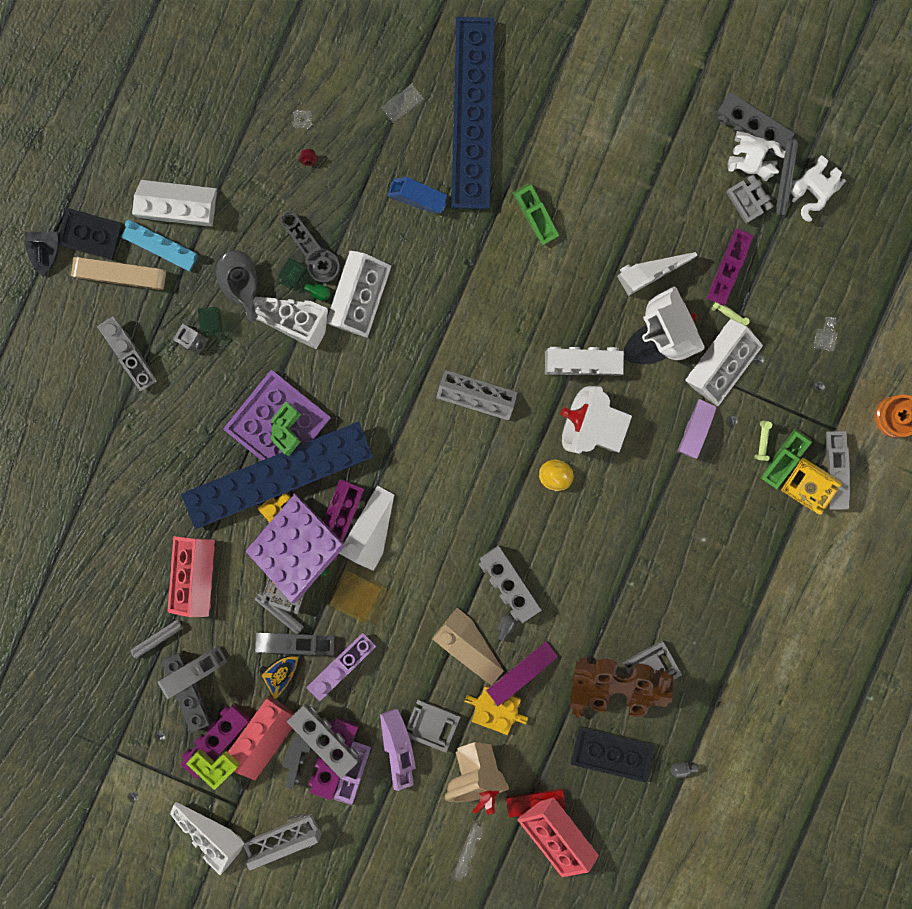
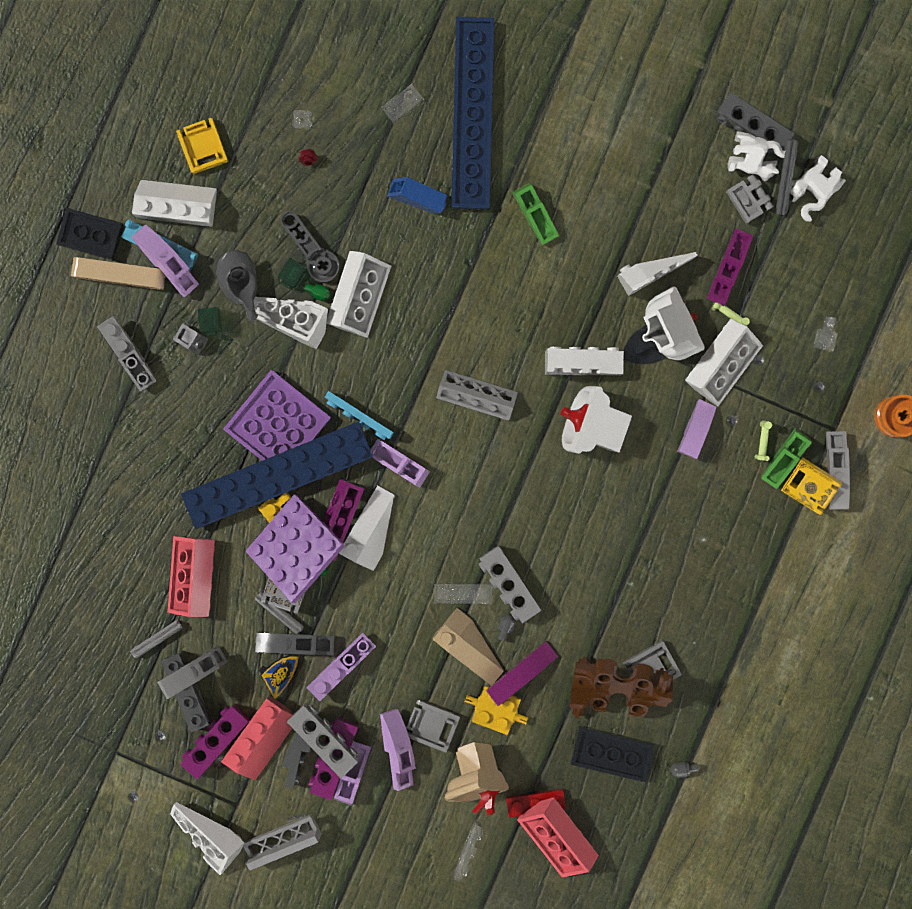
black shield [25,232,59,276] -> none
lime plate [186,749,240,790] -> none
bright green plate [270,401,301,456] -> none
clear yellow plate [330,571,382,623] -> none
yellow hat [539,460,574,491] -> none
none -> lavender slope [131,225,199,297]
none -> yellow container [176,118,229,175]
none -> medium azure plate [325,391,394,440]
none -> lavender slope [371,439,430,488]
none -> clear plate [434,584,492,604]

